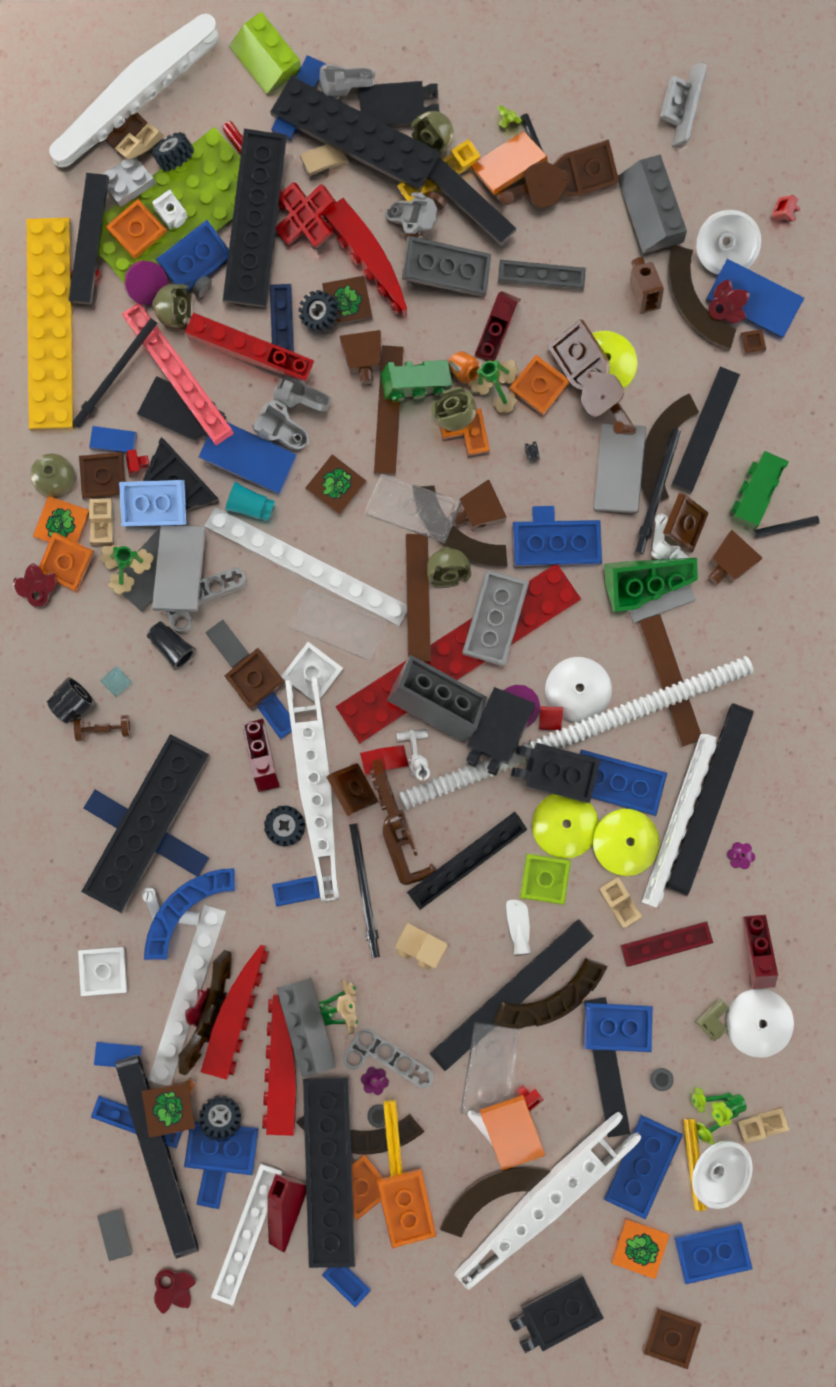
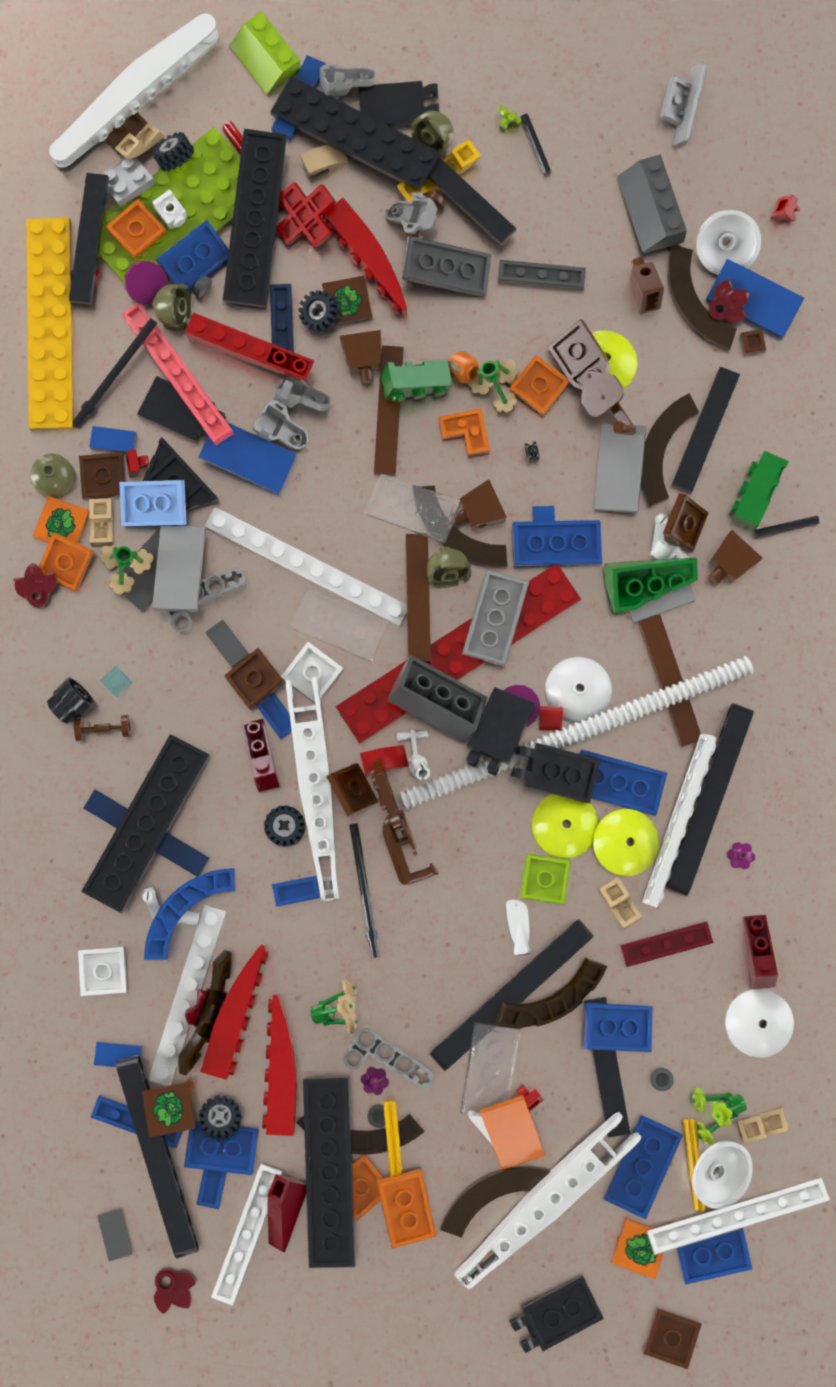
black plant [147,621,196,671] -> none
teal plant [225,482,275,521] -> none
dark grey slope [277,978,336,1077] -> none
reddish brown tile [305,454,367,516] -> none
blue tile [322,1267,371,1308] -> none
tan brick [395,923,448,970] -> none
black tile [407,812,528,910] -> none
olive cylinder [431,387,477,431] -> none
tile [471,131,548,195] -> none
dark red slope [474,291,521,362] -> none
reddish brown plate [496,139,619,208] -> none
black bar [635,429,681,555] -> none
olive piece [695,998,729,1041] -> none
none -> white plate [647,1178,830,1255]

